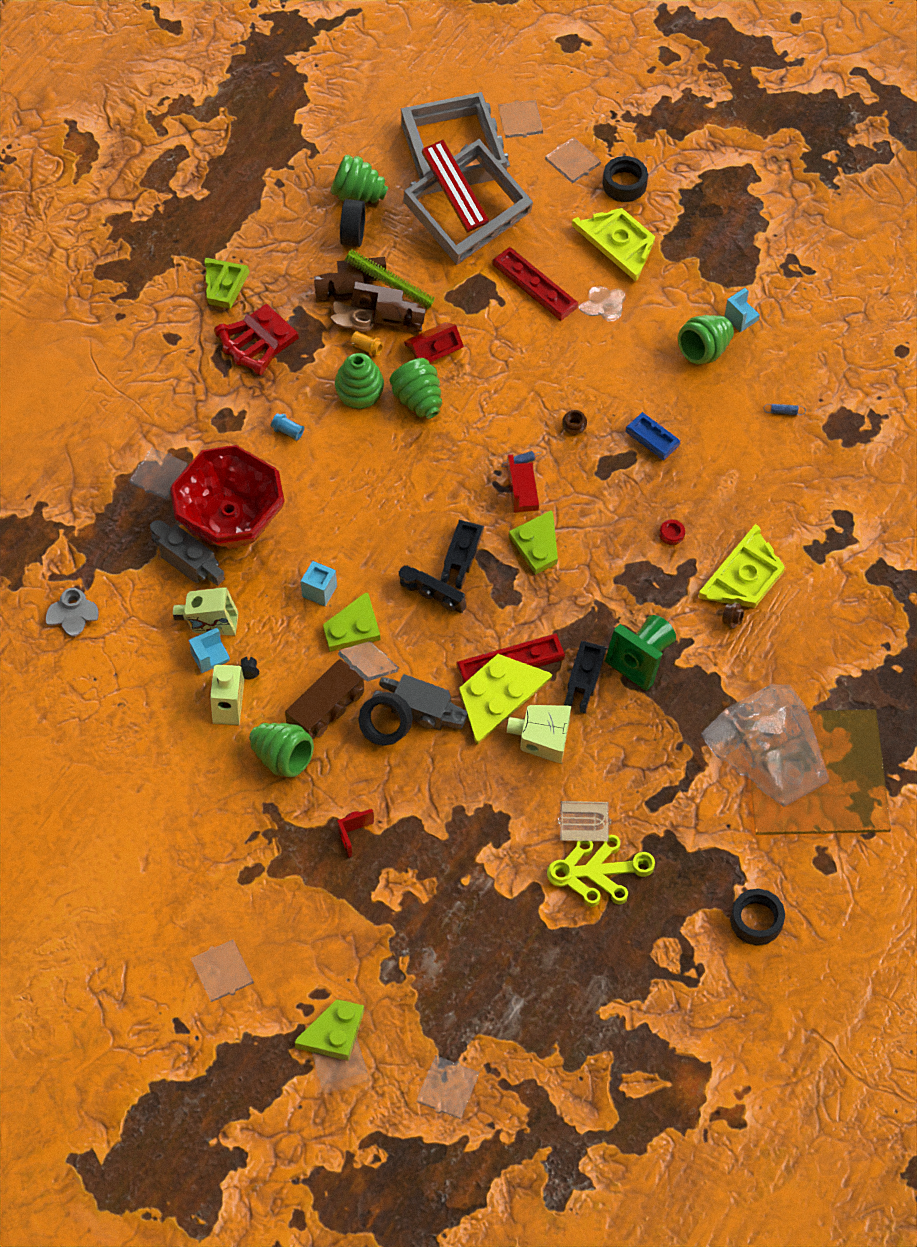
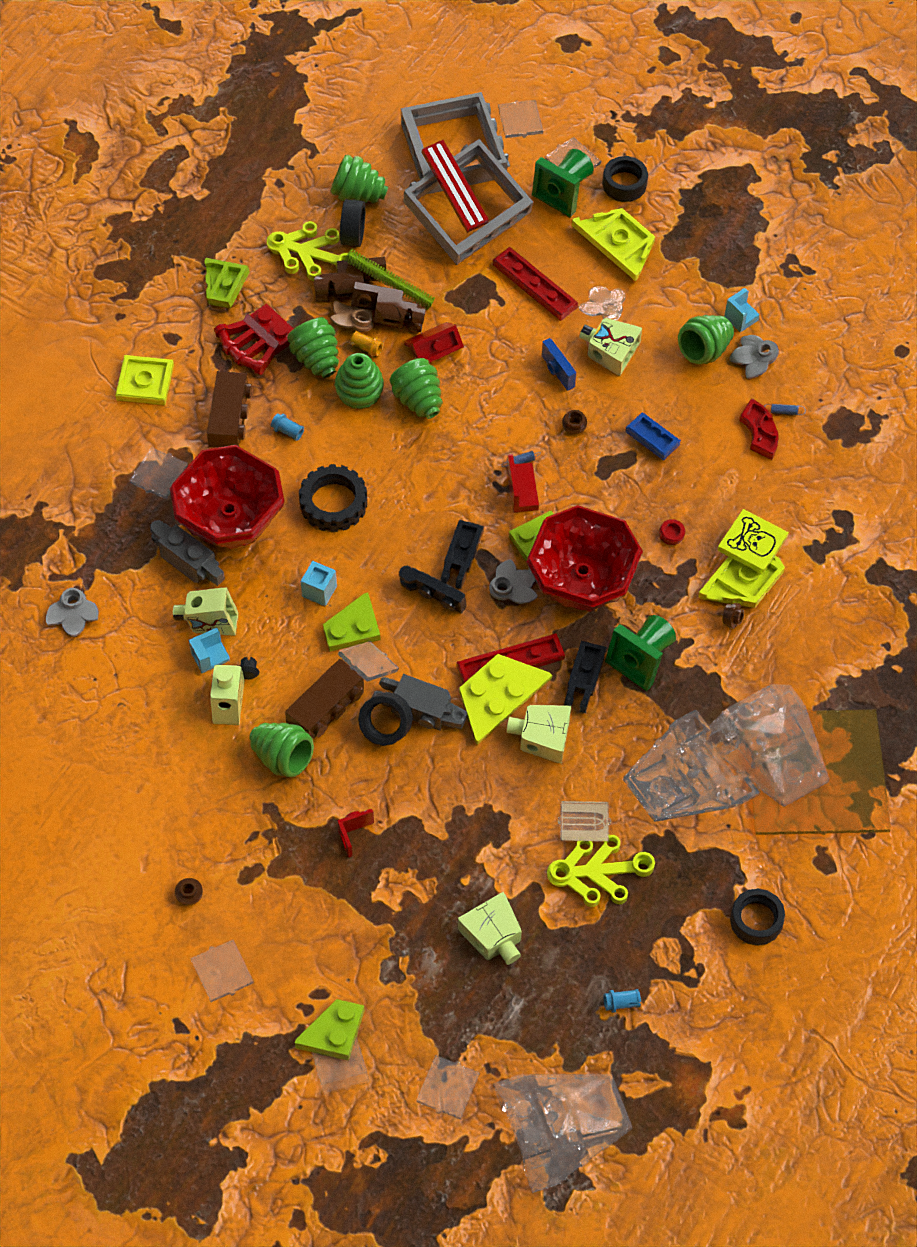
none -> neon yellow tile [115,355,174,405]
none -> reddish brown plate [175,878,203,905]
none -> reddish brown brick [207,371,252,448]
none -> neon yellow plant [267,221,348,281]
none -> bright green piece [287,317,339,378]
none -> black tyre [299,464,367,532]
none -> yellowish green torso [458,892,522,965]
none -> light grey plate [489,559,537,604]
none -> clear wedge [493,1074,632,1193]
none -> red rock [526,505,643,612]
none -> green plant [532,149,594,217]
none -> blue plate [542,338,576,391]
none -> yellowish green torso [579,318,642,376]
none -> dark azure pin [603,989,641,1013]
none -> clear wedge [623,710,760,822]
none -> neon yellow tile [717,509,789,574]
none -> light grey plate [730,335,779,379]
none -> red tile [739,398,779,460]

